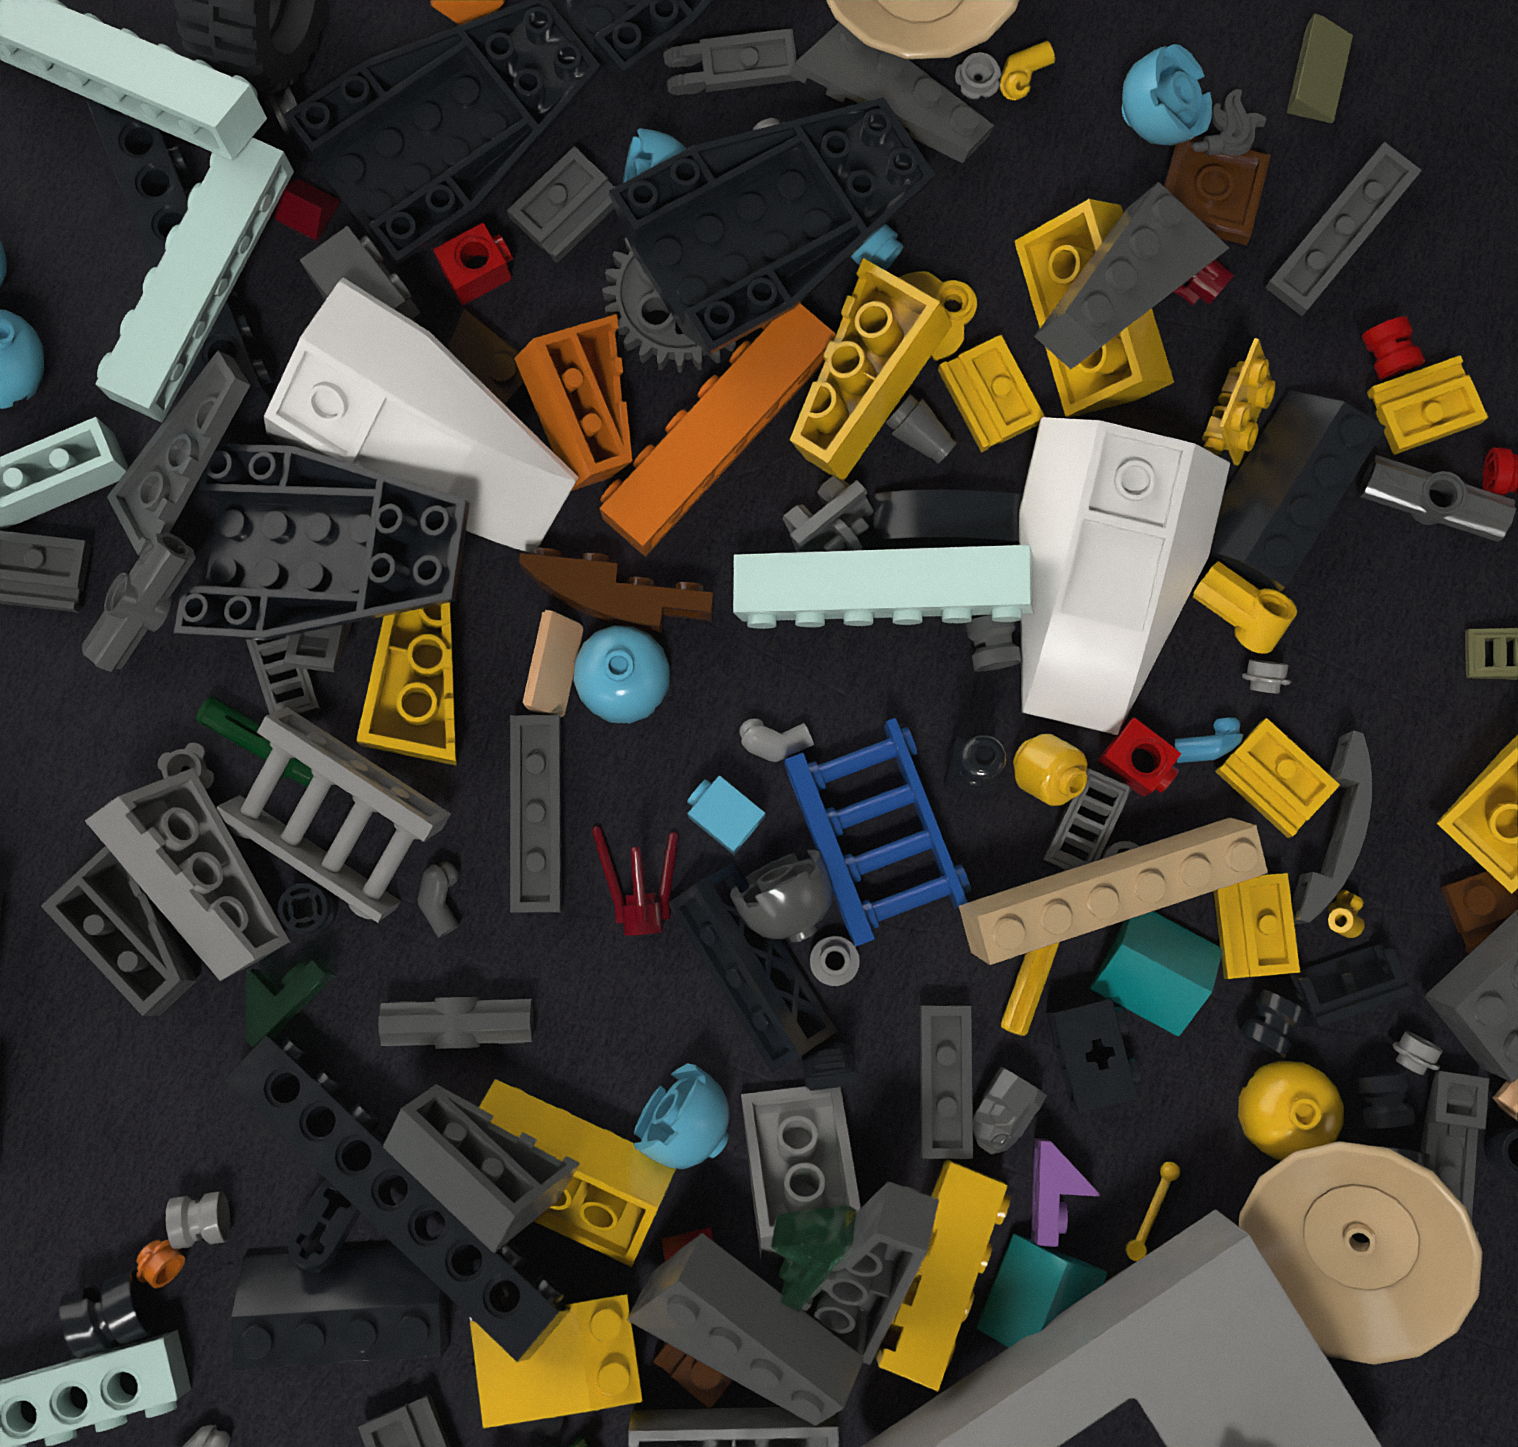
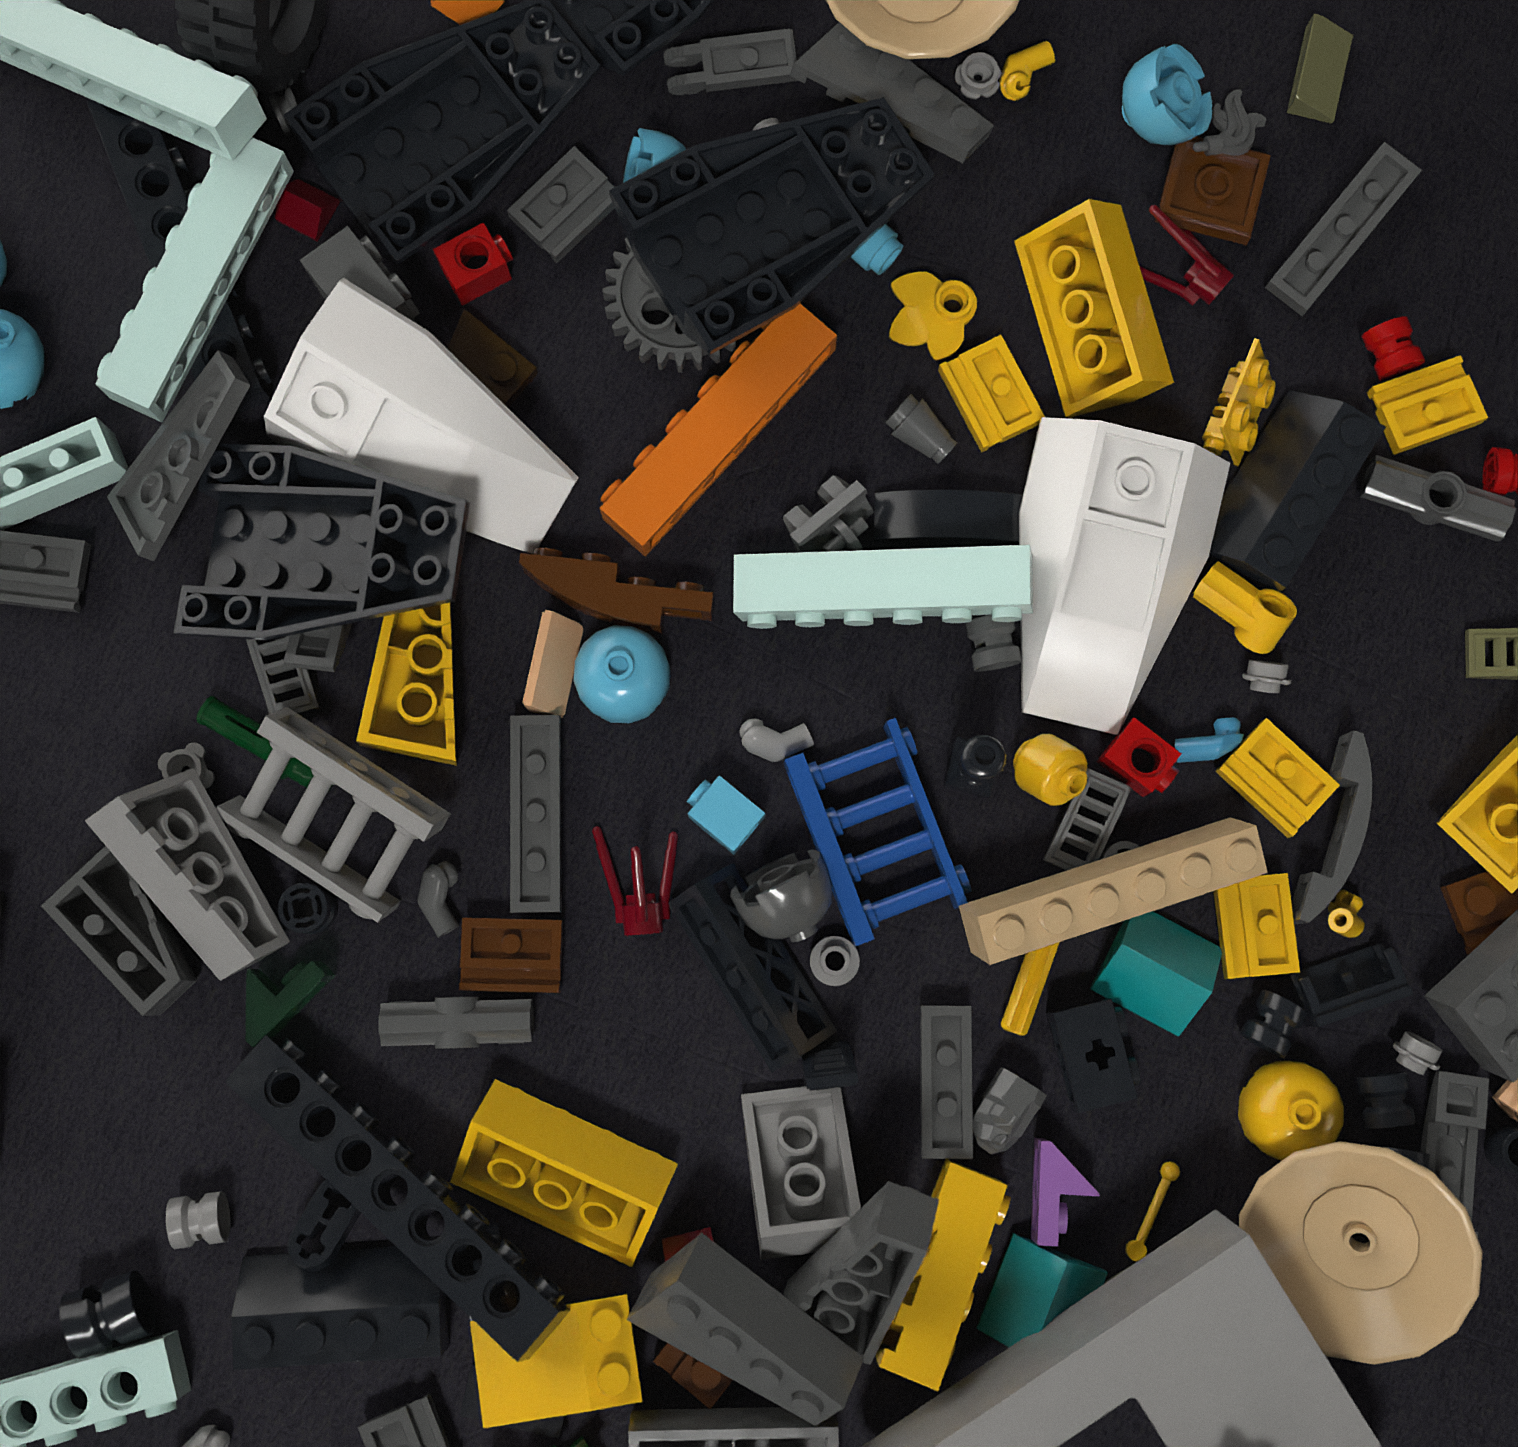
dark grey piece [82,532,196,672] -> none
orange plate [136,1240,185,1288] -> none
dark grey wedge [383,1084,580,1253] -> none
orange wedge [514,314,632,491] -> none
medium azure cylinder [634,1064,730,1169] -> none
clear green slope [771,1205,856,1312] -> none
yellow wedge [790,258,952,480] -> none
dark grey wedge [1034,182,1229,369] -> none
none -> reddish brown plate [459,918,563,993]

